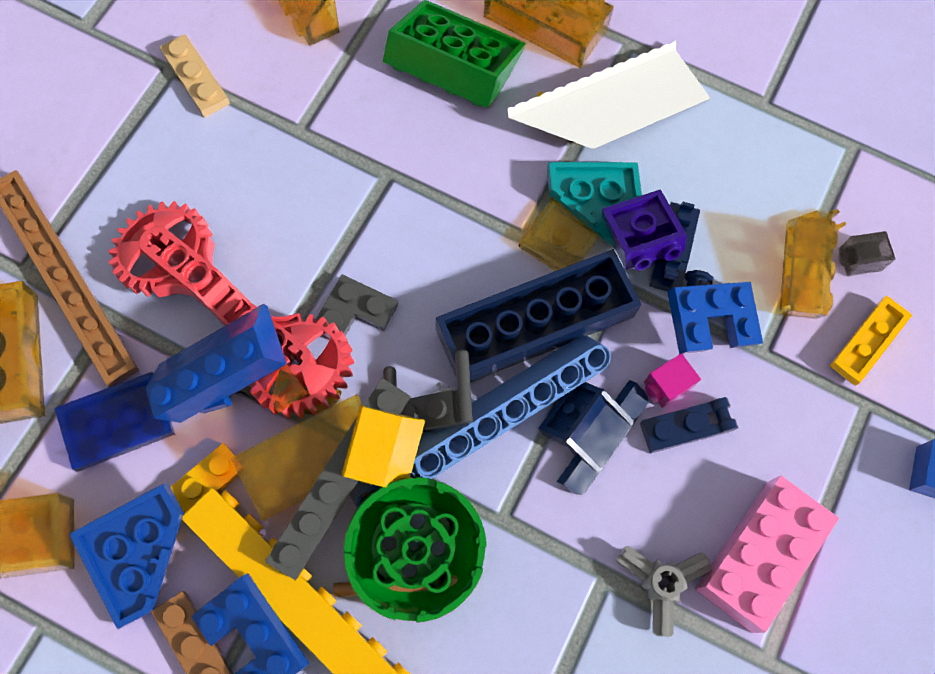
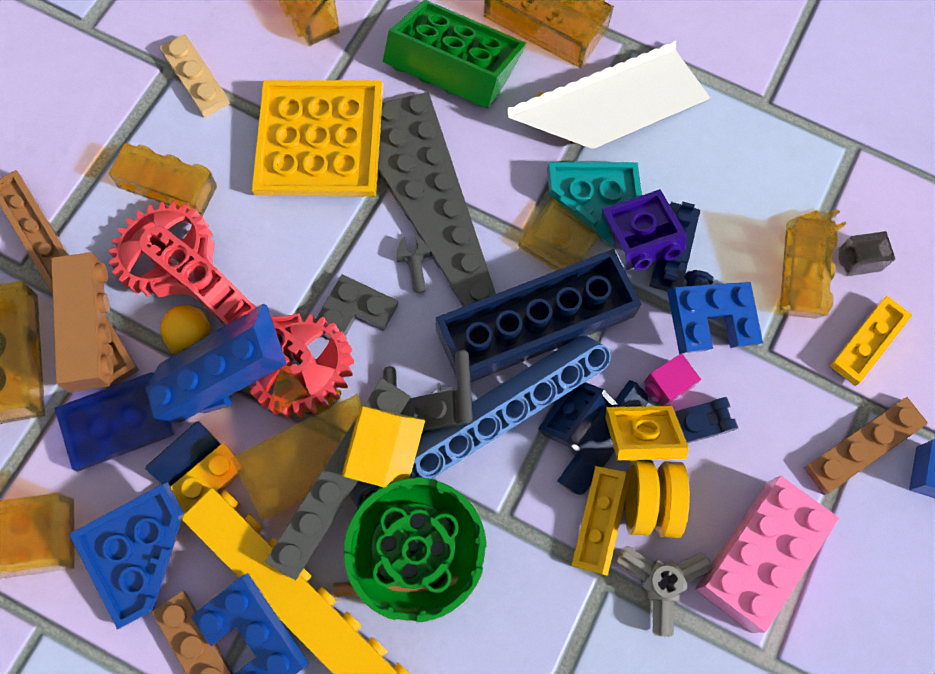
none -> medium nougat brick [51,252,114,393]
none -> clear yellow brick [108,143,217,216]
none -> dark blue slope [145,421,221,487]
none -> yellow hair [160,304,211,354]
none -> yellow plate [252,80,383,197]
none -> dark grey wing [378,92,496,307]
none -> dark grey bar [396,235,430,294]
none -> yellow plate [571,466,631,576]
none -> yellow plate [605,406,689,461]
none -> yellow wheel [624,460,689,538]
none -> medium nougat plate [803,397,928,495]

